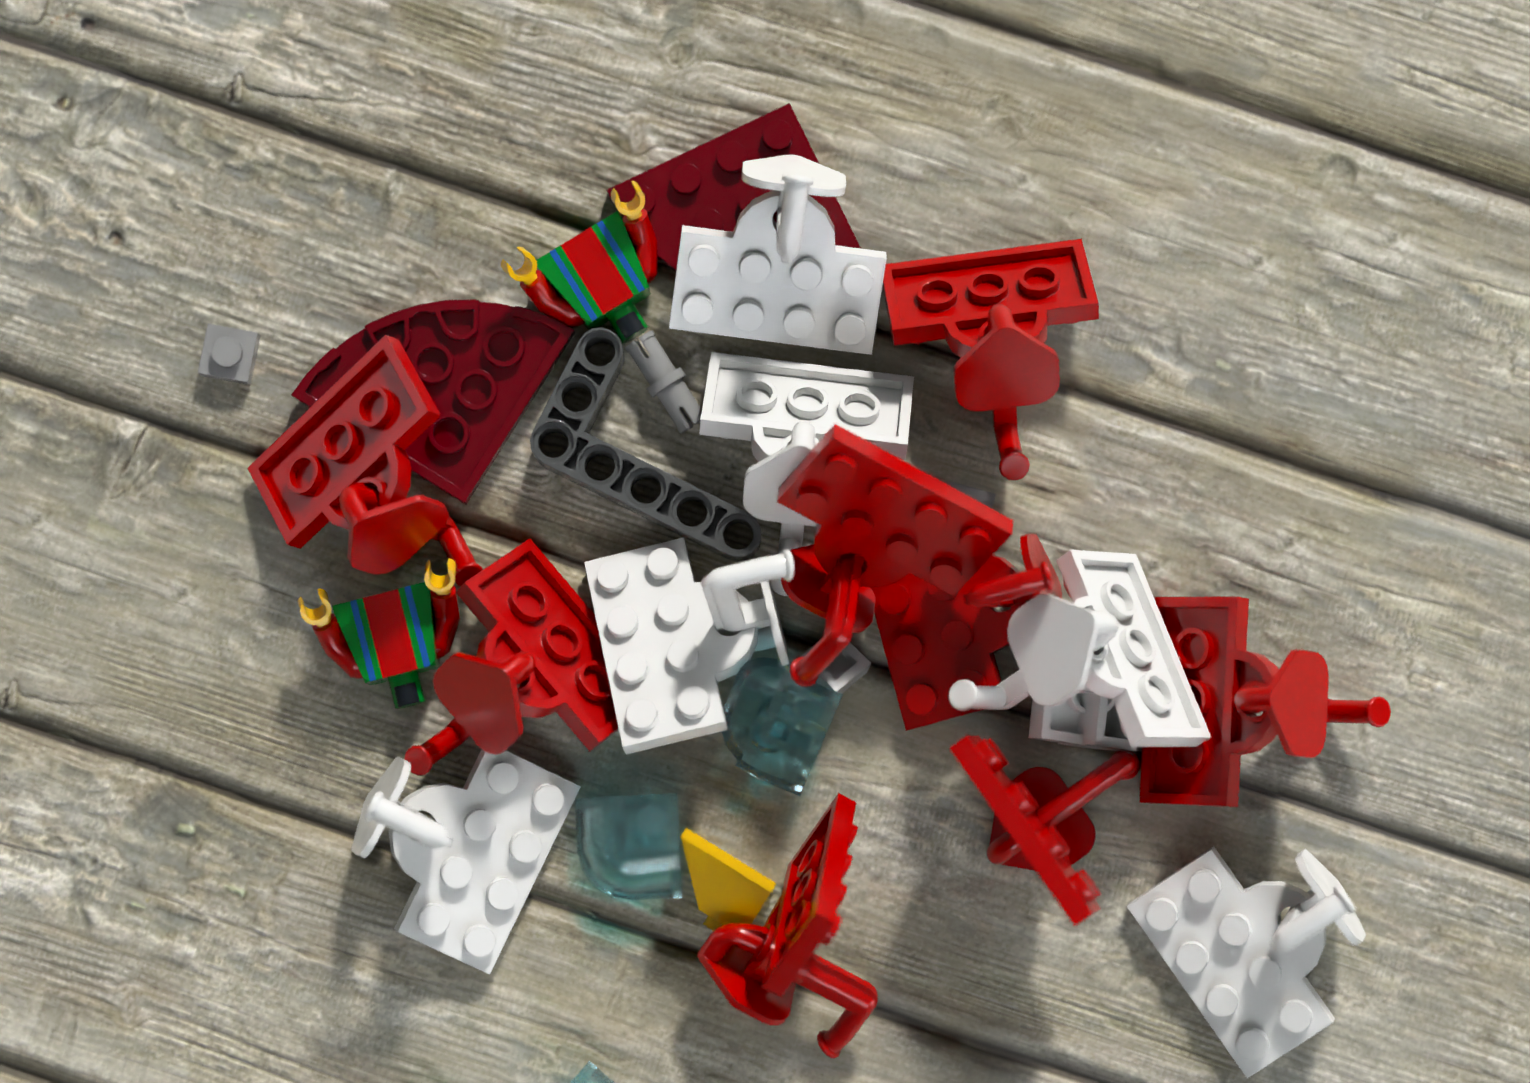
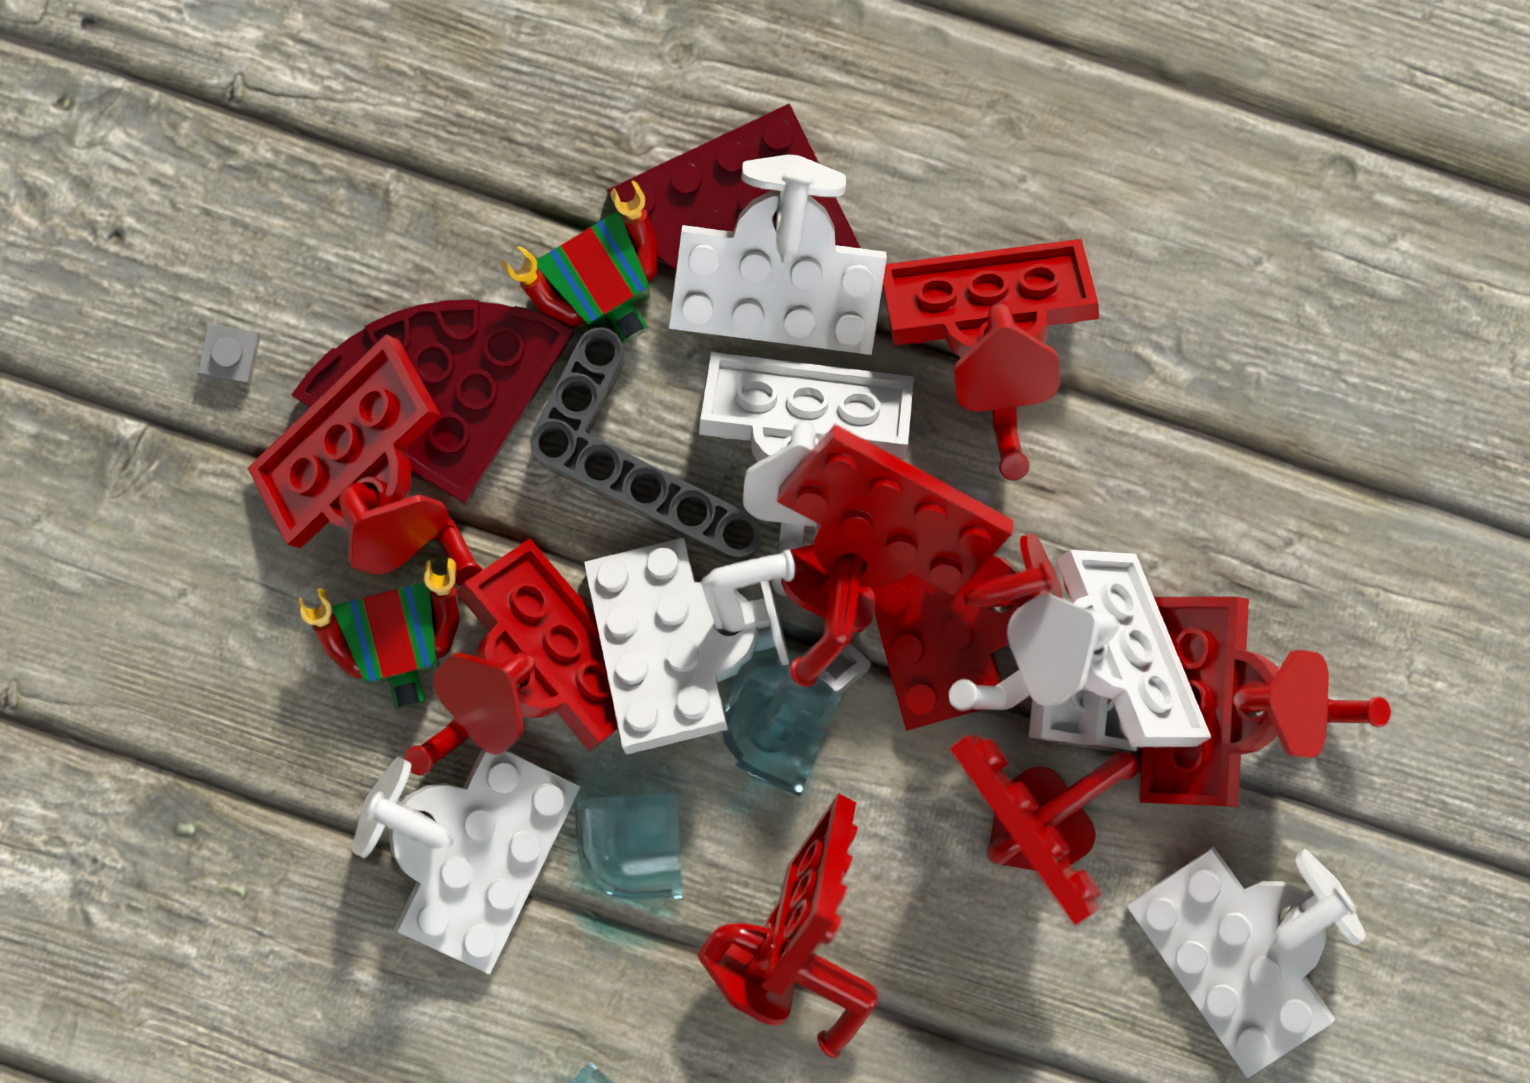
light grey pin [625,330,702,434] -> none
yellow slope [681,828,777,931] -> none

